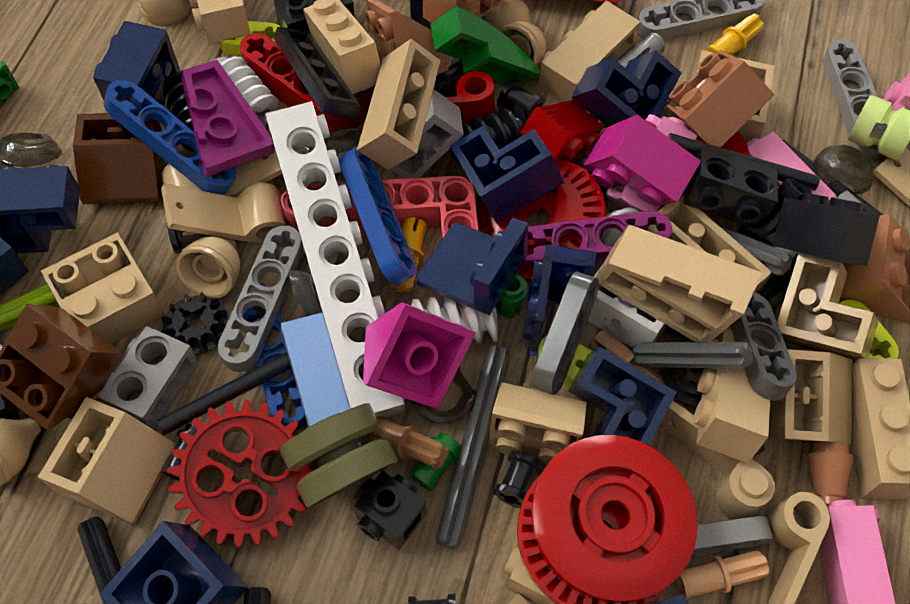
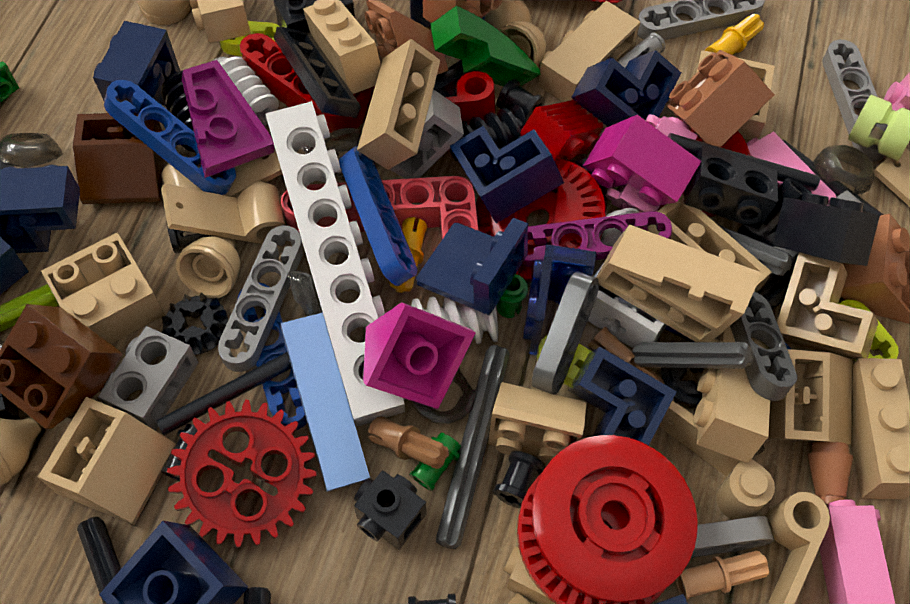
olive wheel [278,403,398,508] -> none

